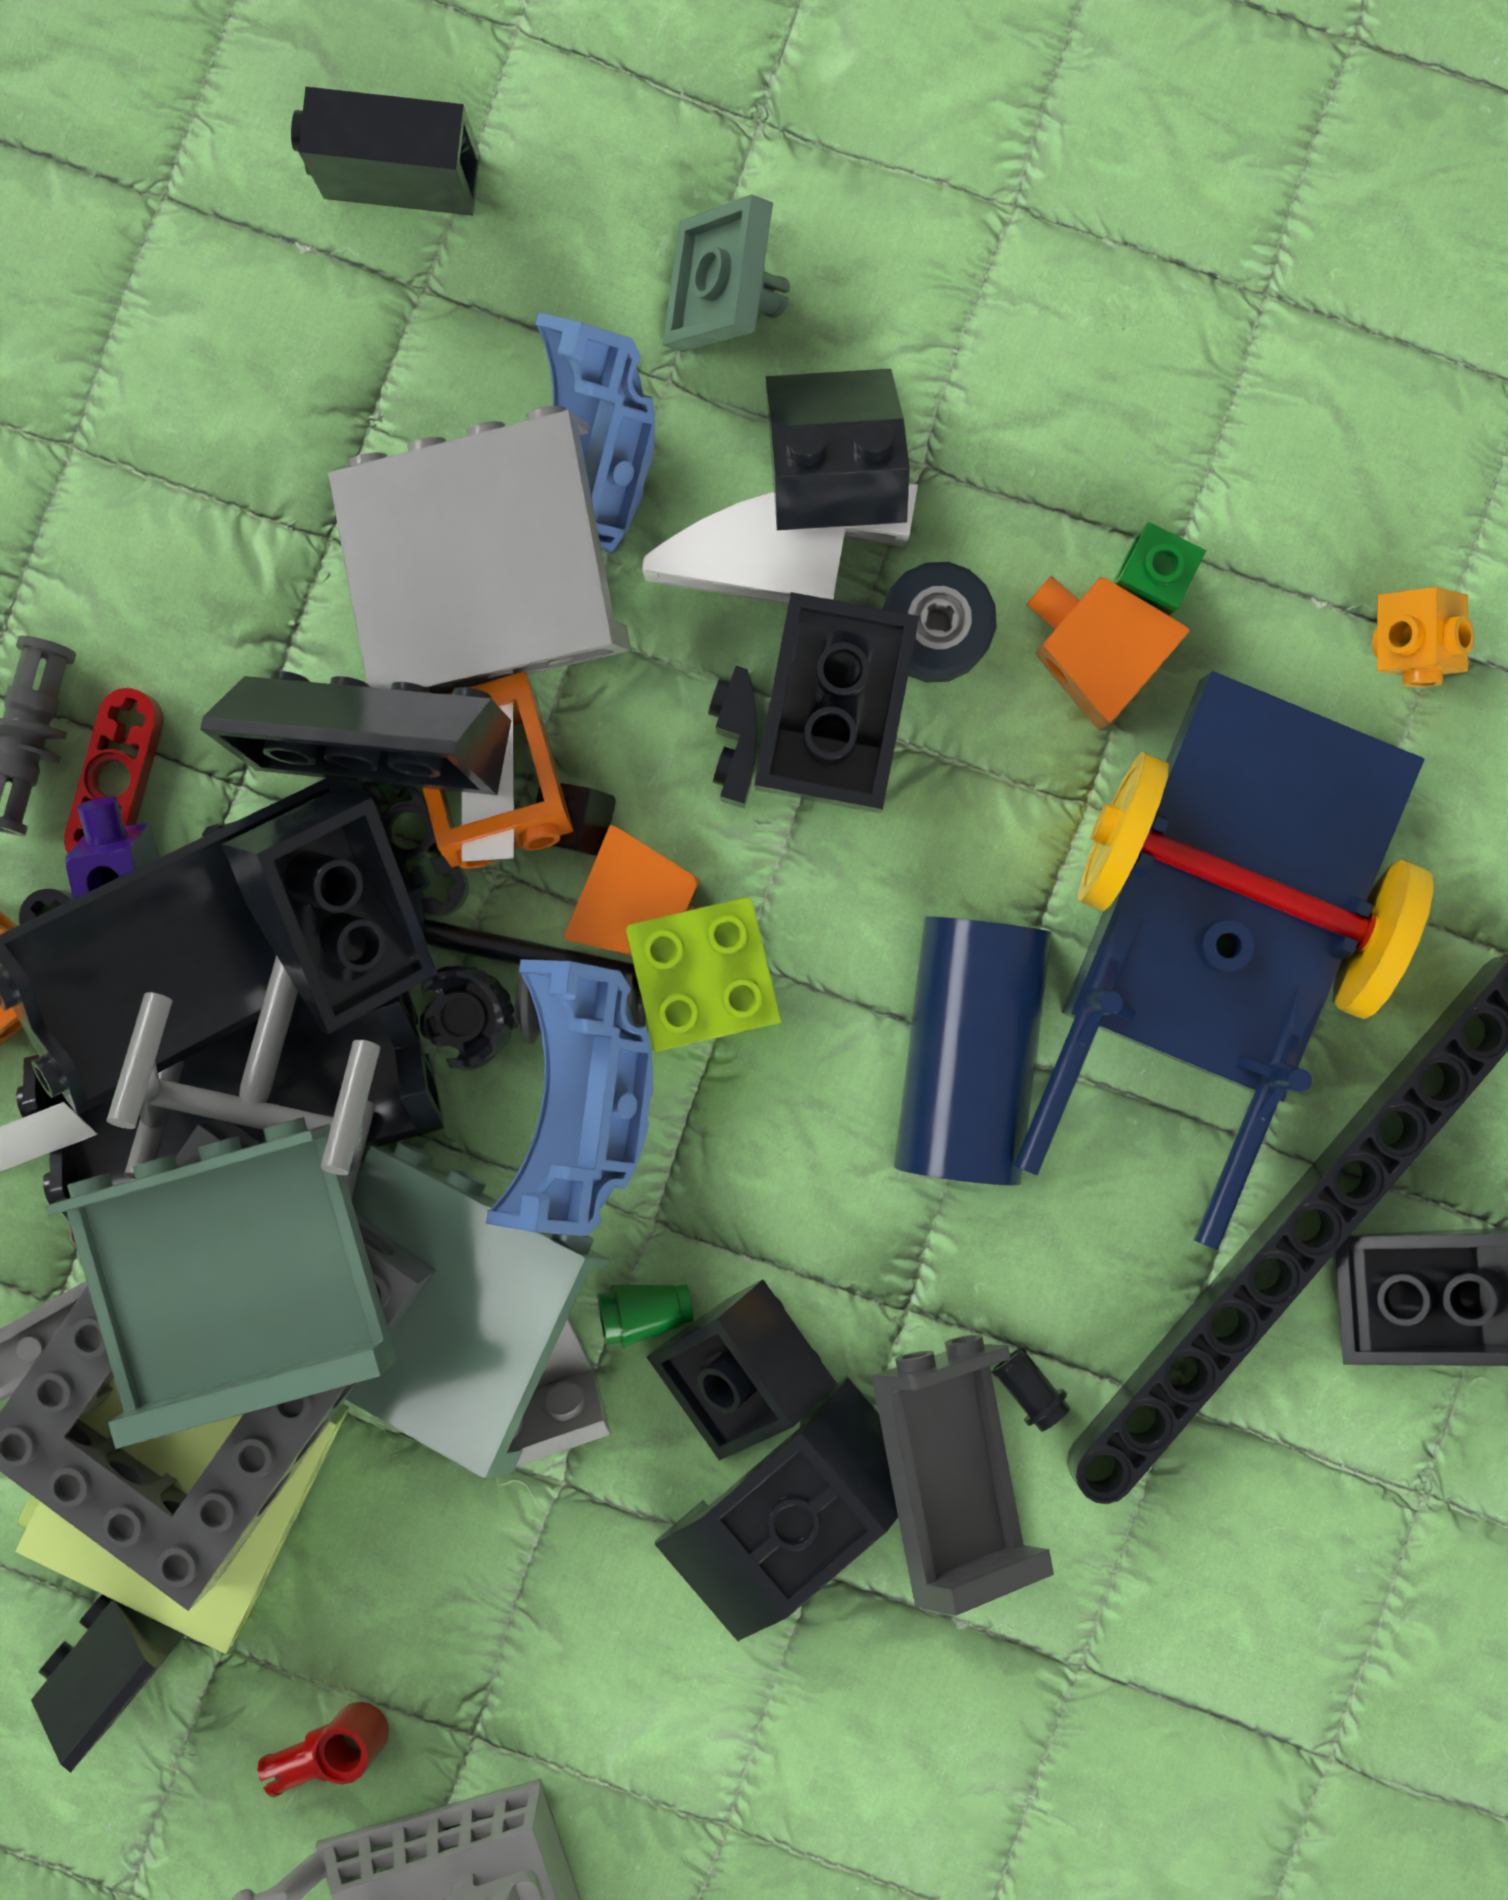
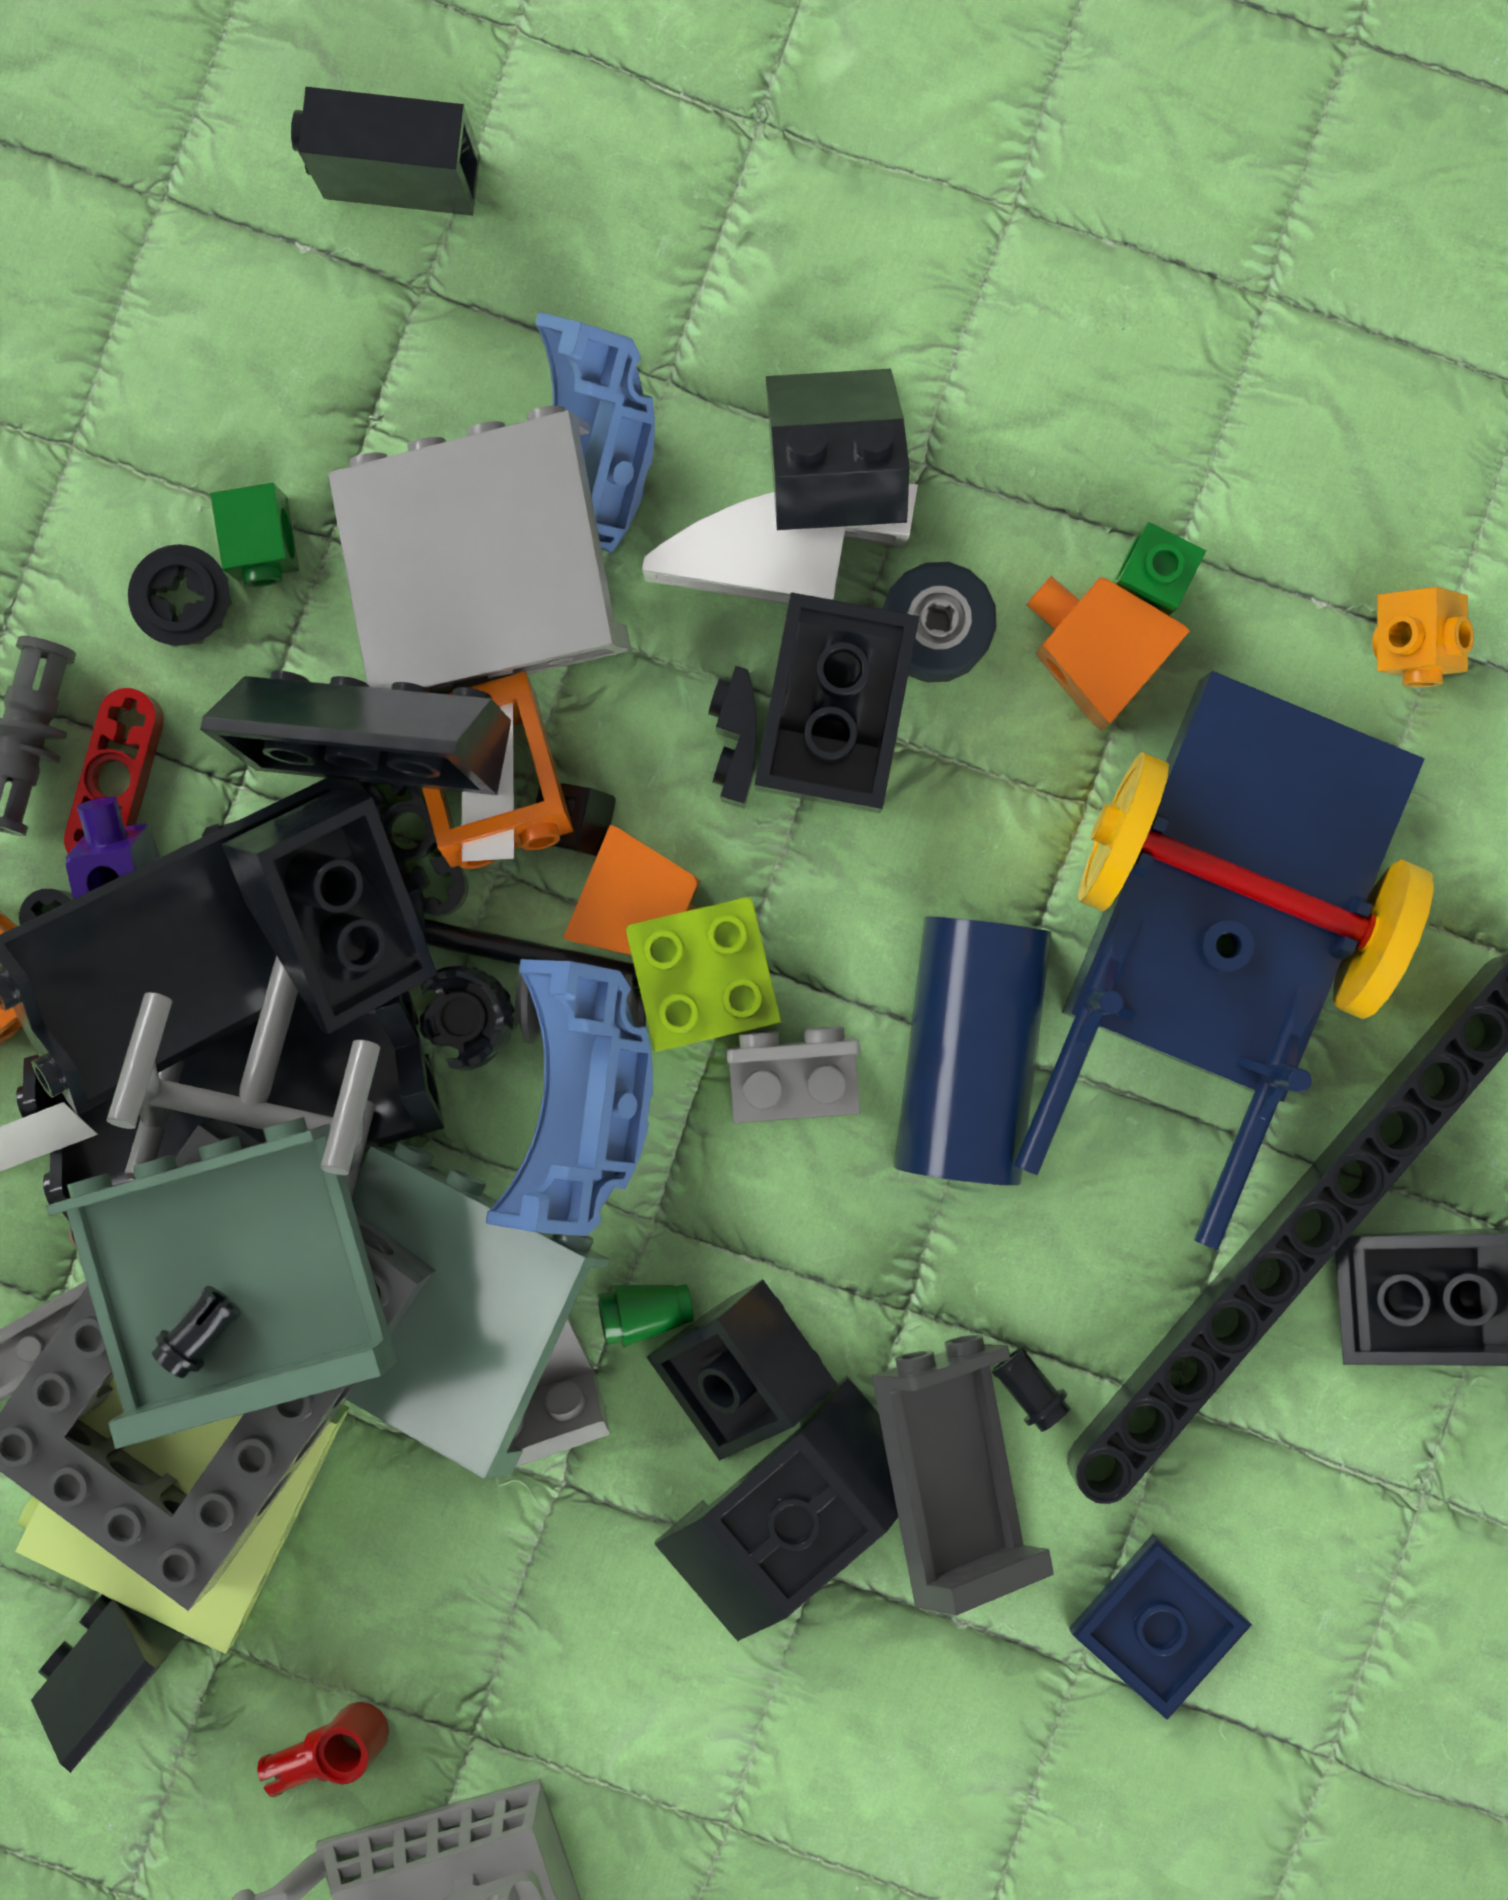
sand green tile [663,194,790,352] -> none
none -> black gear [128,544,232,647]
none -> black pin [152,1286,241,1378]
none -> green brick [210,482,299,587]
none -> light grey bracket [727,1026,860,1123]
none -> dark blue tile [1069,1534,1252,1720]

